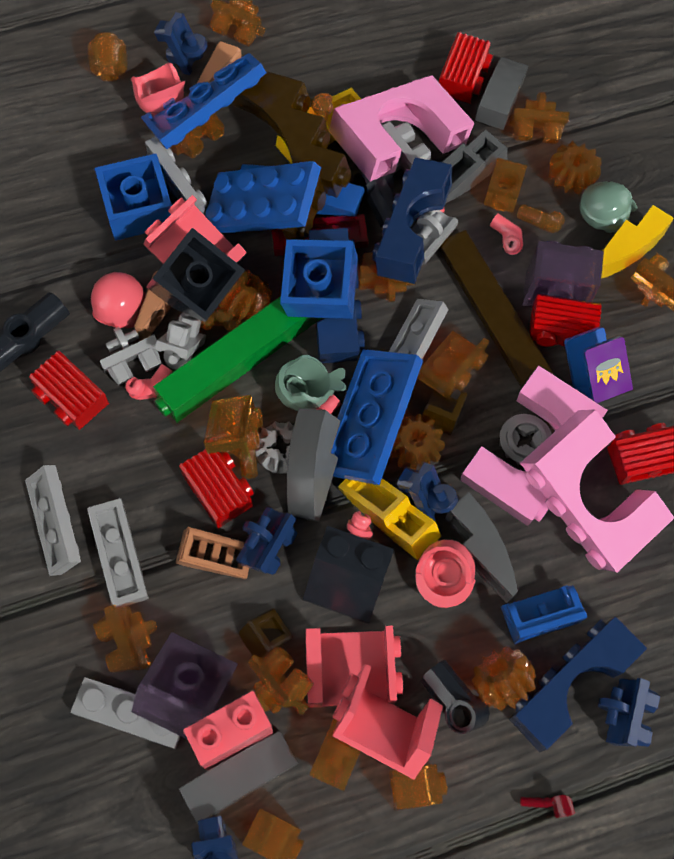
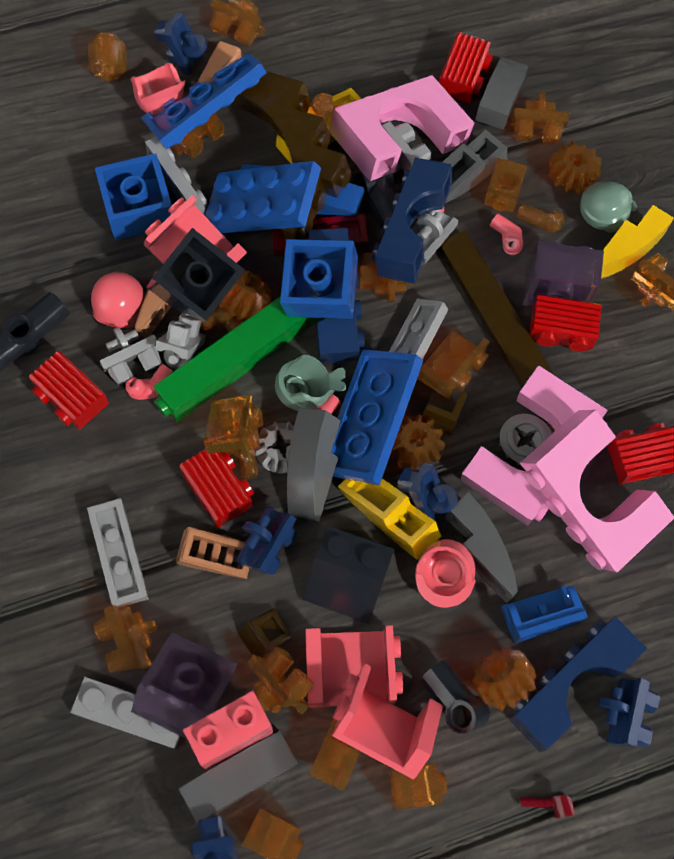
light grey plate [25,465,81,576] -> none
coral arm [347,511,373,540] -> none
piece [564,326,633,403] -> none

